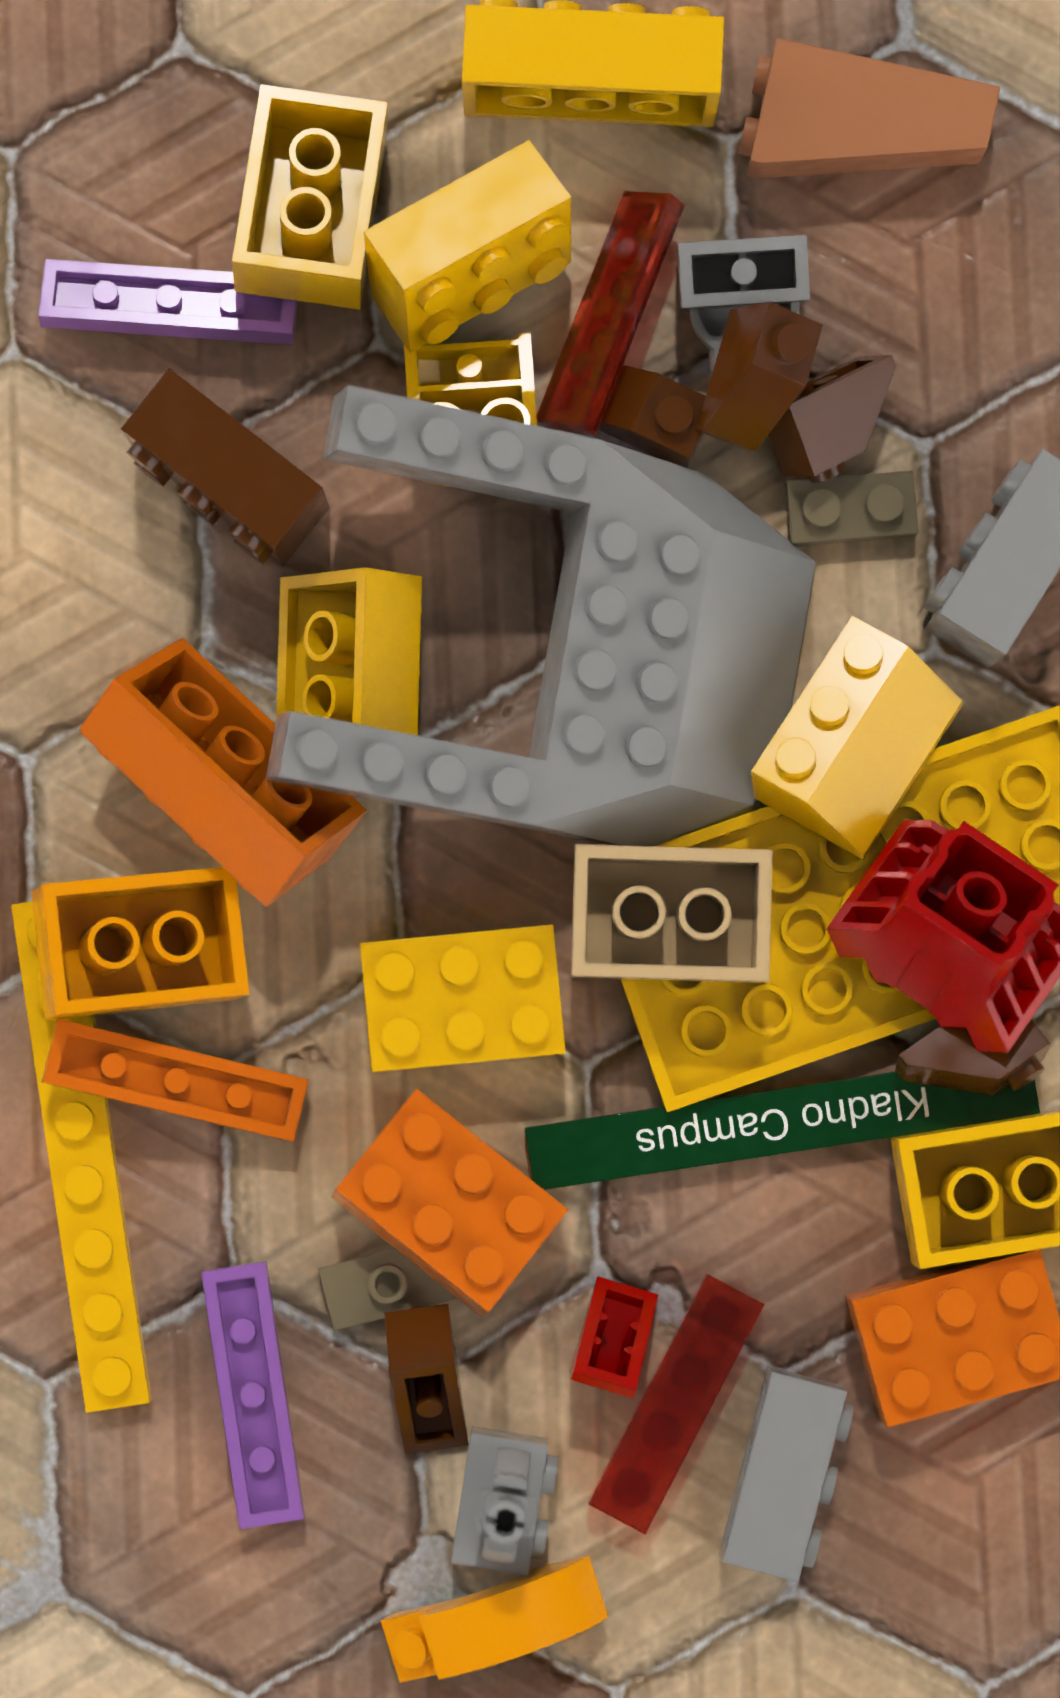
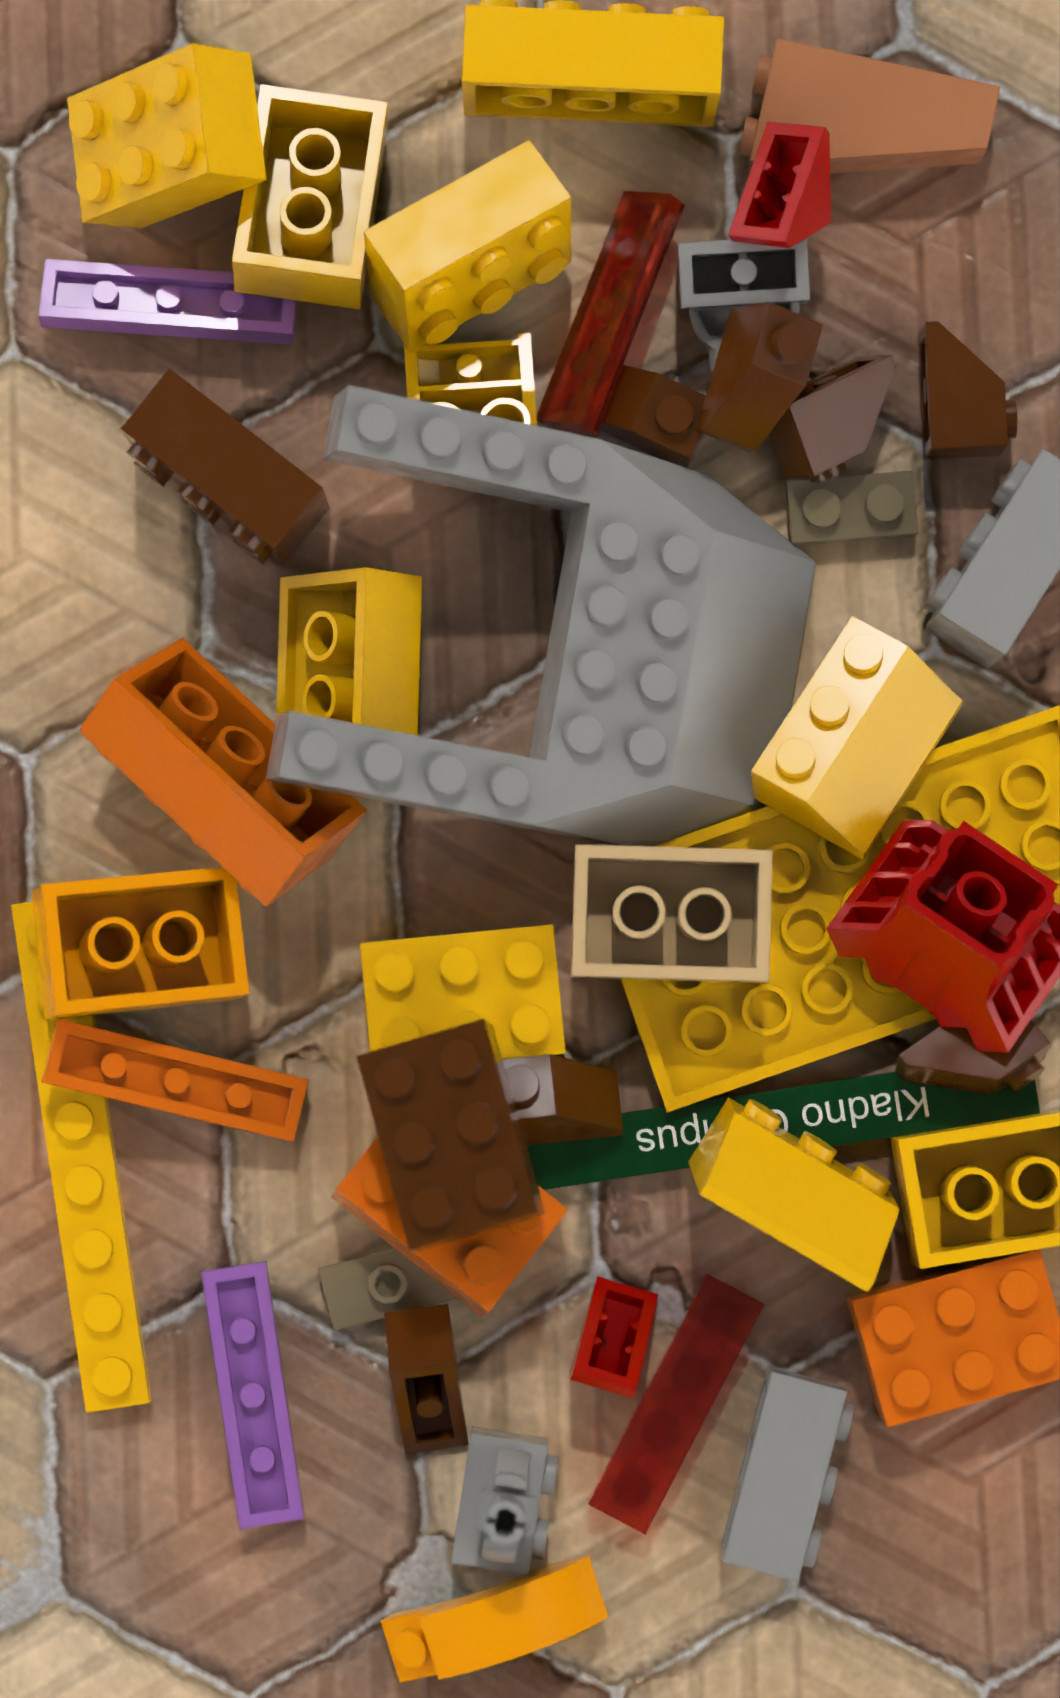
none -> yellow brick [67,43,266,229]
none -> reddish brown brick [356,1019,546,1251]
none -> reddish brown slope [502,1054,623,1145]
none -> yellow slope [688,1097,900,1292]
none -> red slope [728,121,831,248]
none -> reddish brown slope [918,321,1018,459]

